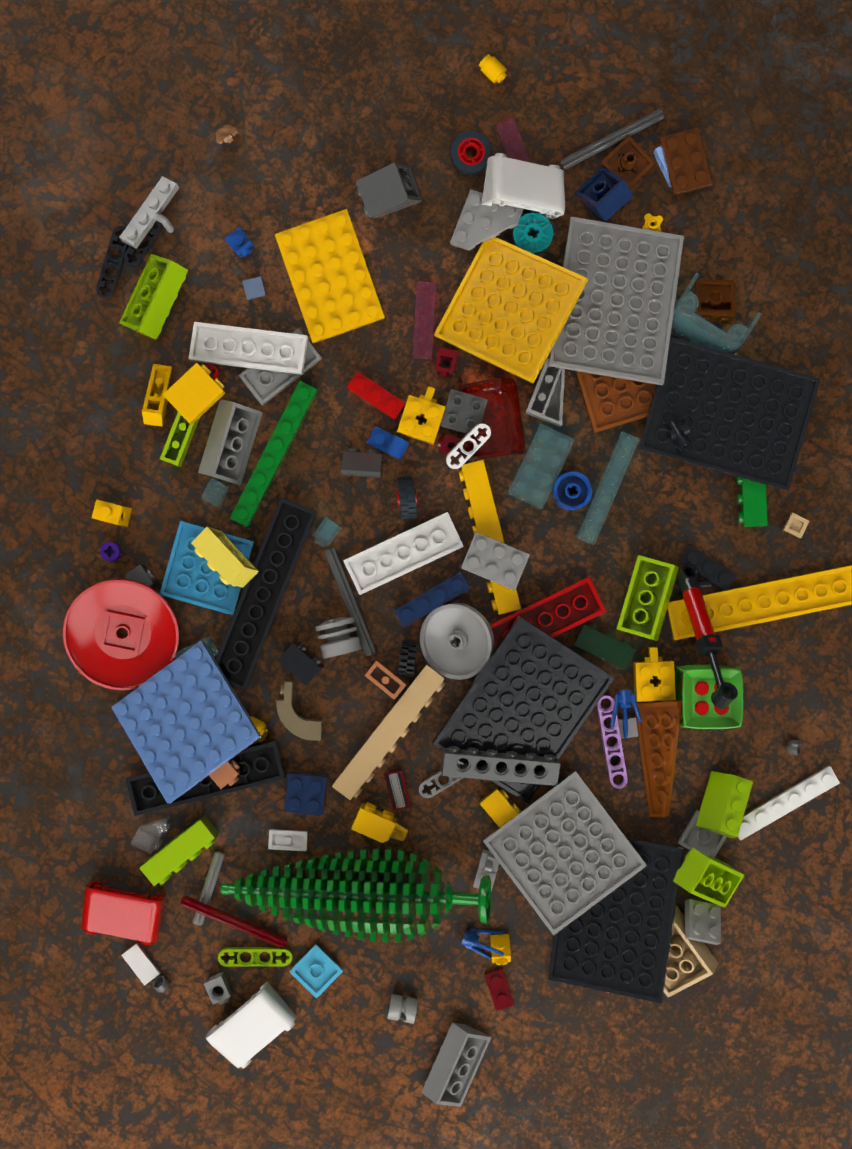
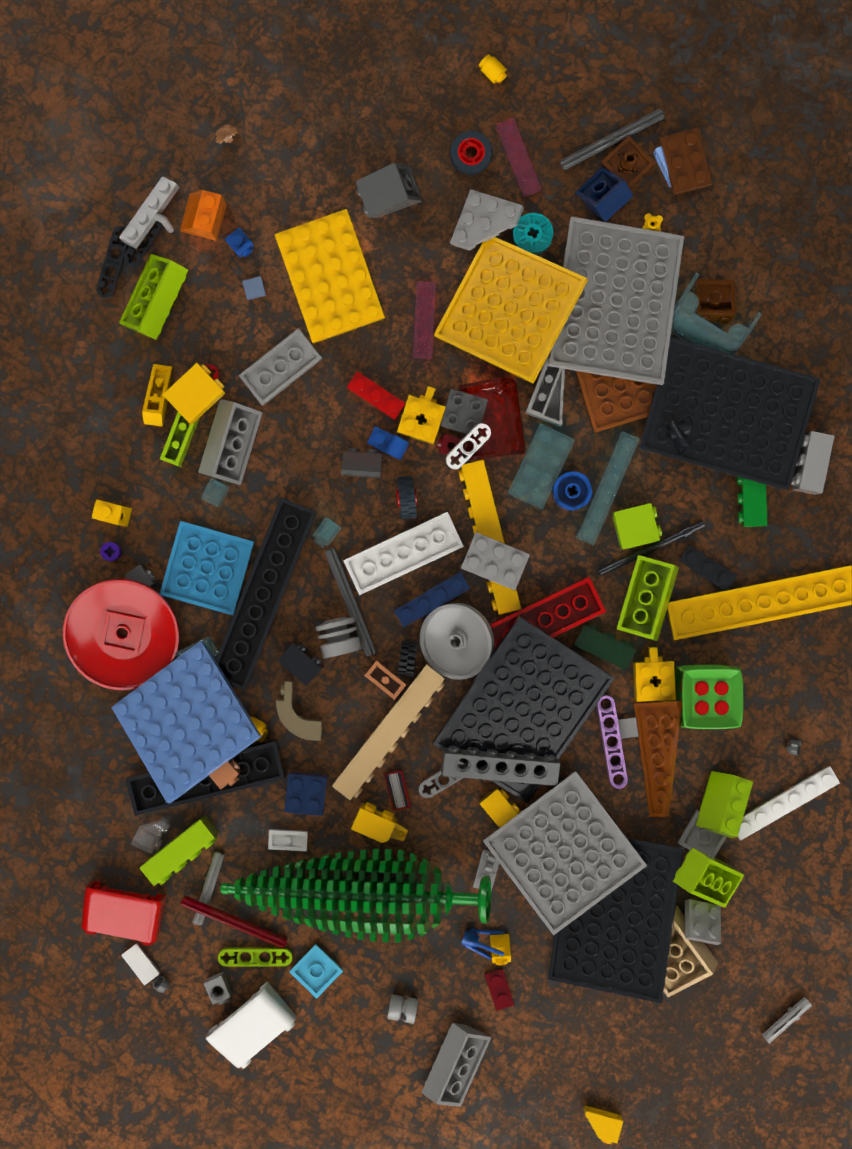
white plate [188,322,308,375] -> none
light yellow brick [191,527,259,588] -> none
green brick [230,381,318,527] -> none
dark red brick [434,347,458,378] -> none
white windscreen [482,153,565,219] -> none
blue plant [610,690,642,738] -> none
black piece [675,563,738,709] -> none
tan plate [783,513,810,538] -> none
none -> orange slope [180,190,227,241]
none -> yellow slope [584,1106,623,1144]
none -> black bar [598,520,705,576]
none -> lime piece [612,503,662,550]
none -> light grey pin [761,997,812,1044]
none -> light grey brick [790,431,834,495]

